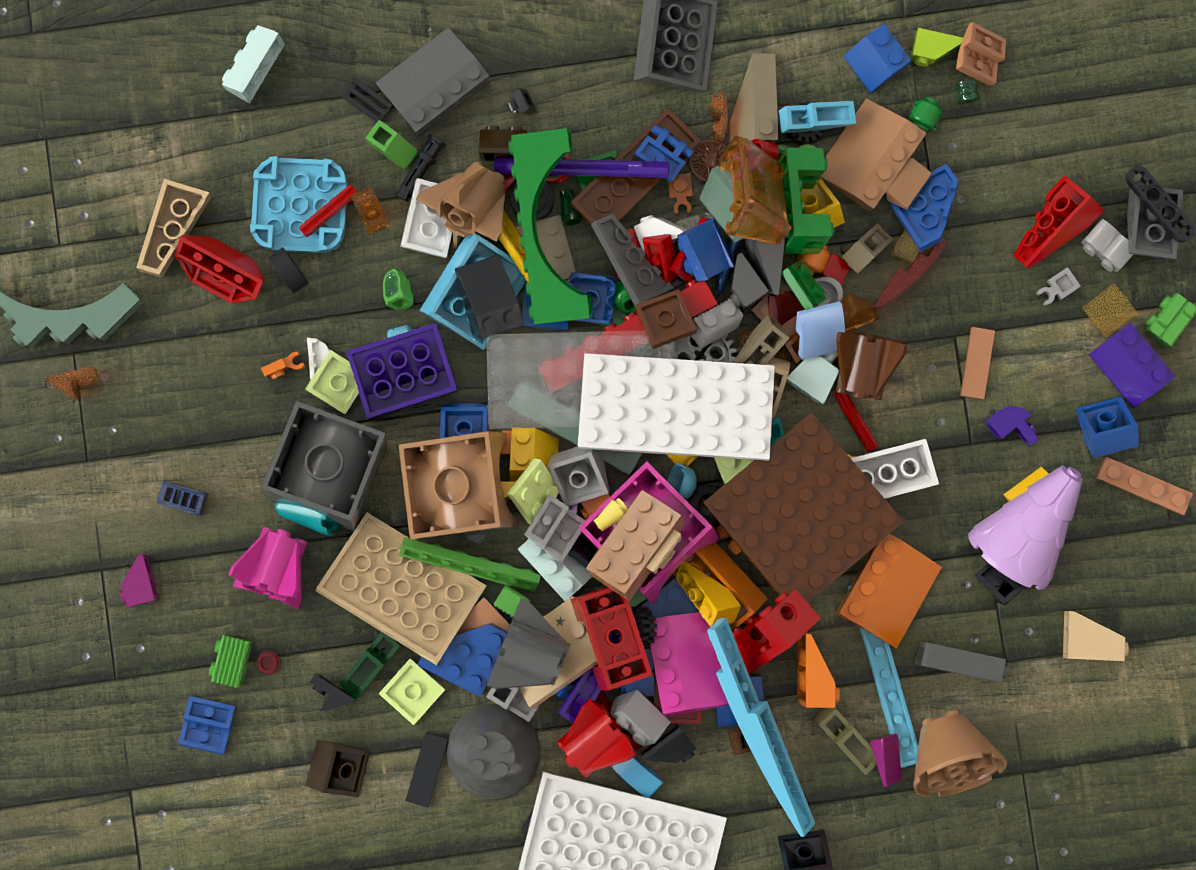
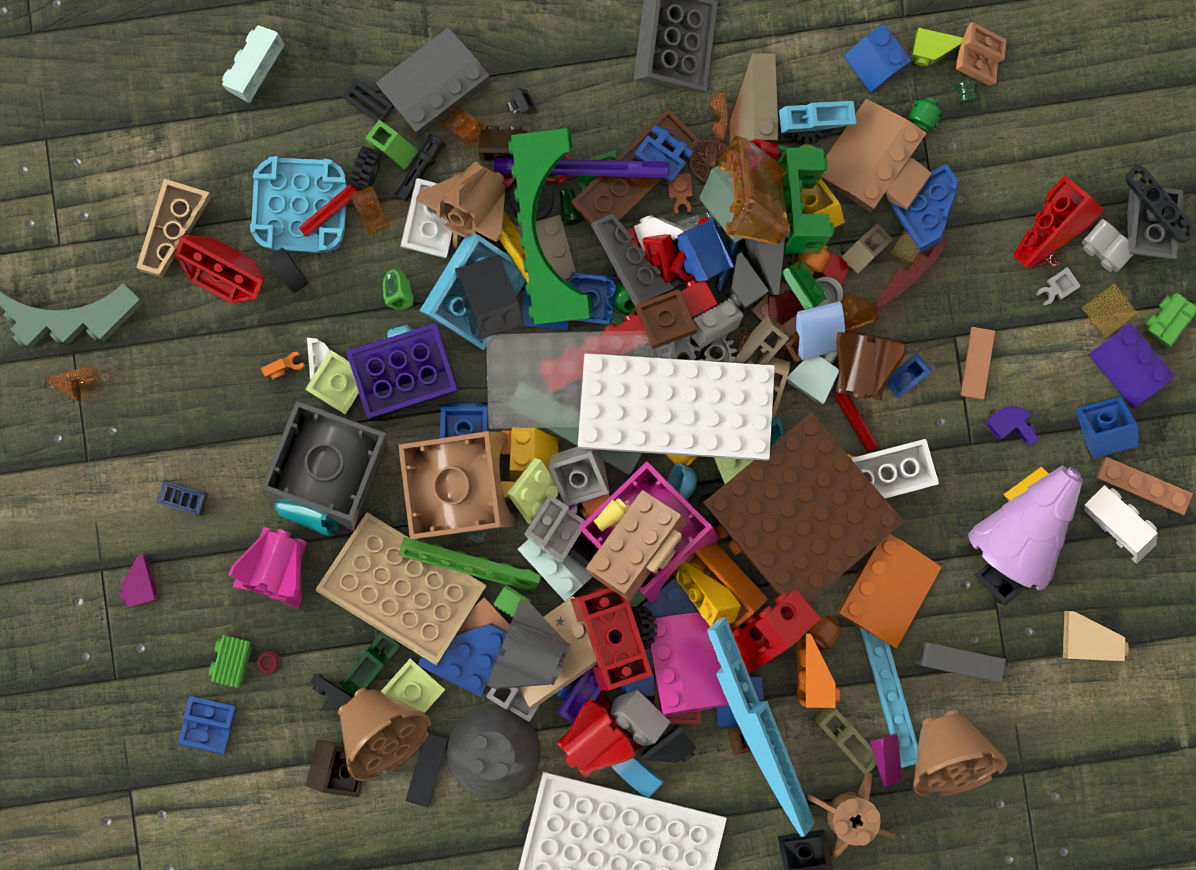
none -> medium nougat cone [338,688,431,781]
none -> black tyre [350,146,382,192]
none -> clear orange slope [442,107,485,147]
none -> medium nougat brick [806,772,895,861]
none -> dark orange head [807,615,842,651]
none -> blue slope [886,353,932,399]
none -> clear red hand [1032,251,1065,268]
none -> white wedge [1085,485,1157,564]

